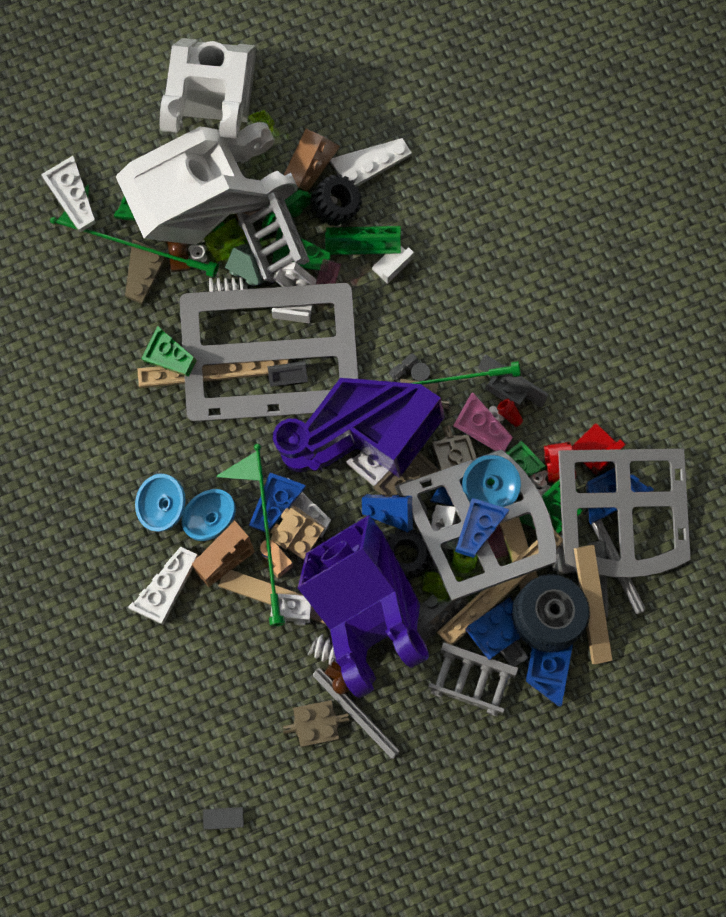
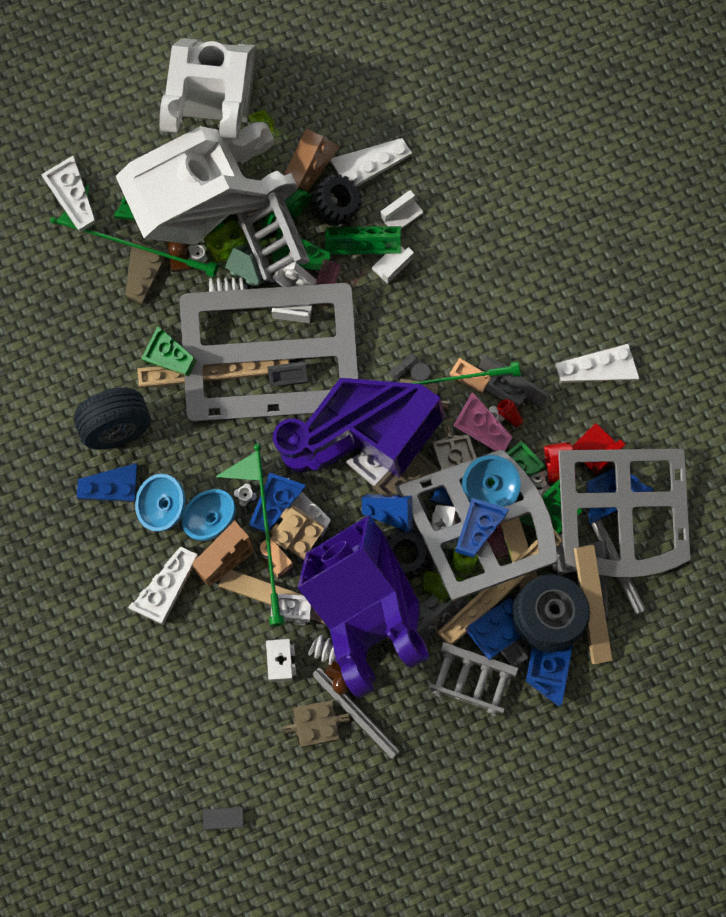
none -> black wheel [73,387,151,450]
none -> blue wing [77,463,138,502]
none -> white plate [234,484,257,506]
none -> white brick [266,639,296,683]
none -> white panel [381,190,423,229]
none -> light nougat tile [450,358,492,394]
none -> white wing [555,344,639,383]

